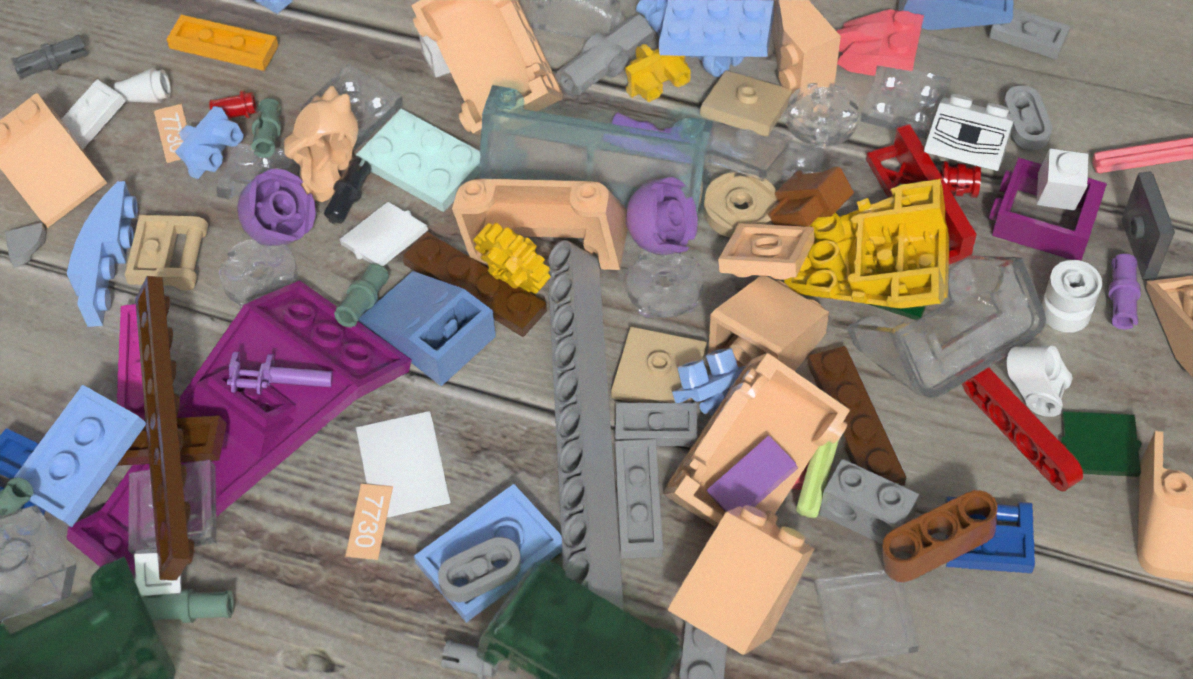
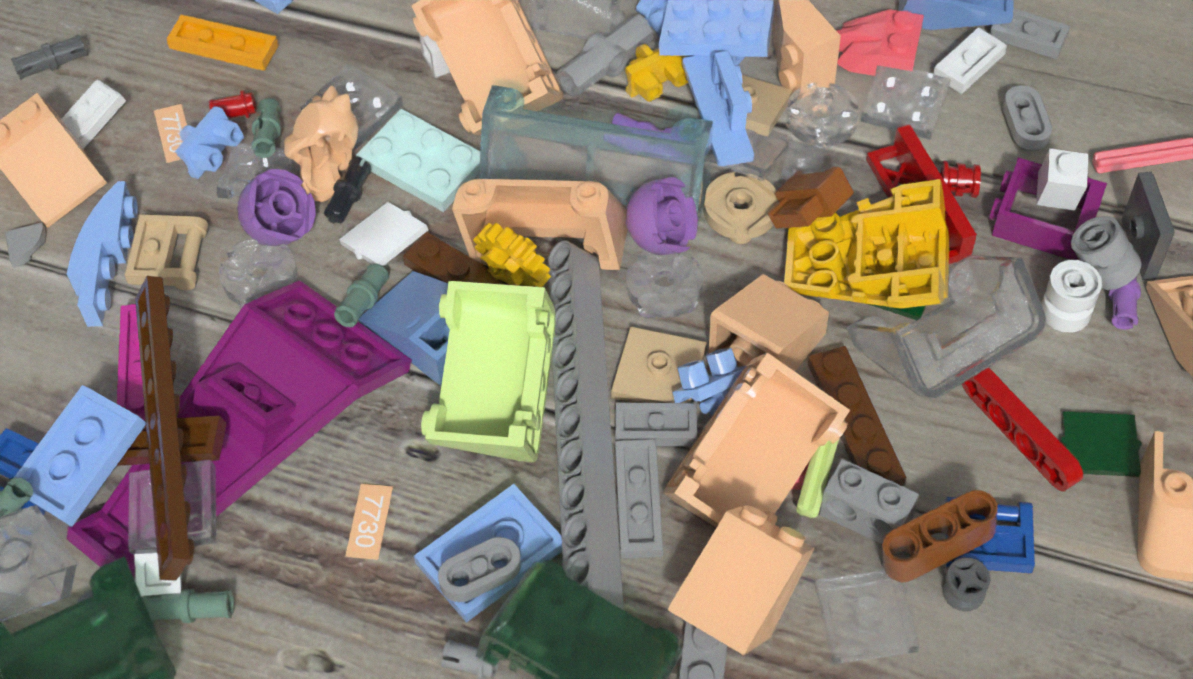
white cone [114,68,171,103] -> none
medium lavender piece [227,351,333,395] -> none
white sticker [356,411,450,518] -> none
medium lavender tile [707,436,798,512] -> none
light nougat plate [718,223,814,280] -> none
white slope [924,94,1016,171] -> none
white piece [1007,346,1073,417] -> none
none -> yellowish green windscreen [421,281,556,462]
none -> light blue bracket [682,51,754,166]
none -> white plate [933,27,1007,94]
none -> dark grey wheel [942,558,991,611]
none -> light grey wheel [1071,216,1142,290]

